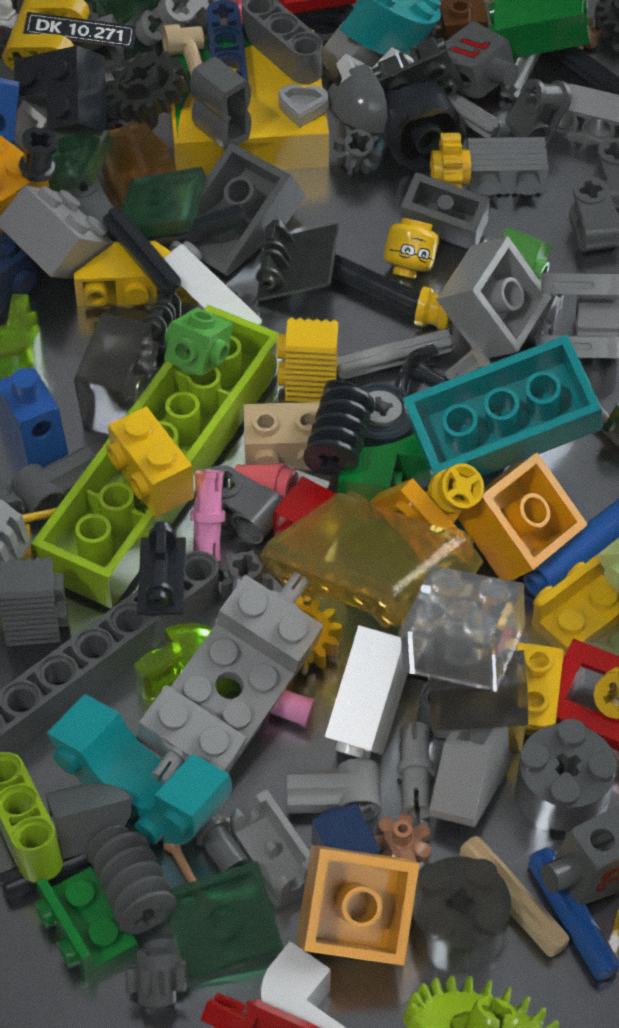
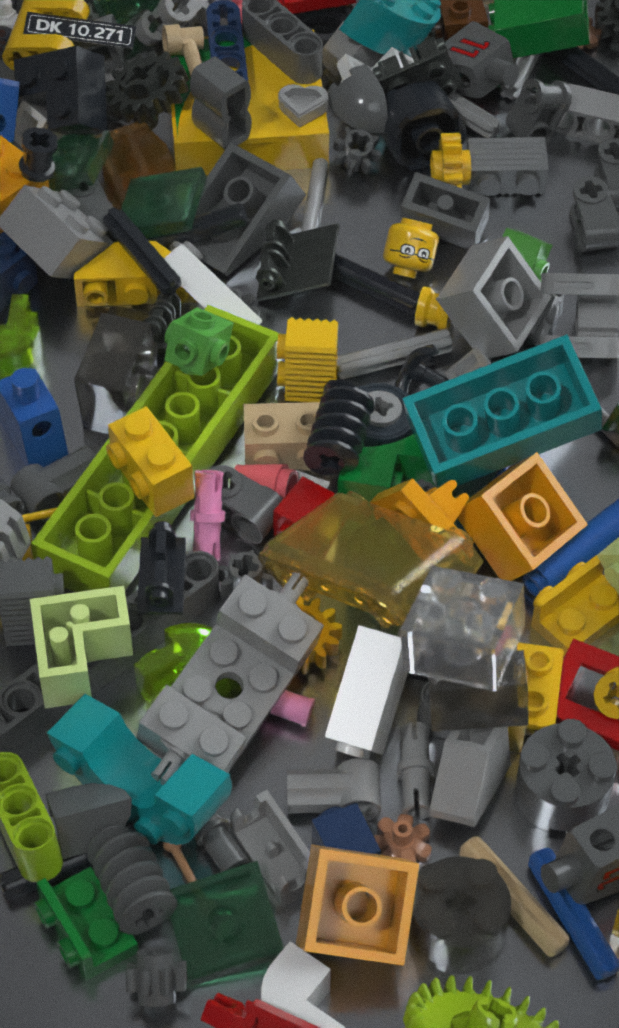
yellow wheel [428,464,484,514] -> none
none -> yellowish green brick [30,586,133,709]
none -> light grey bar [301,158,328,232]

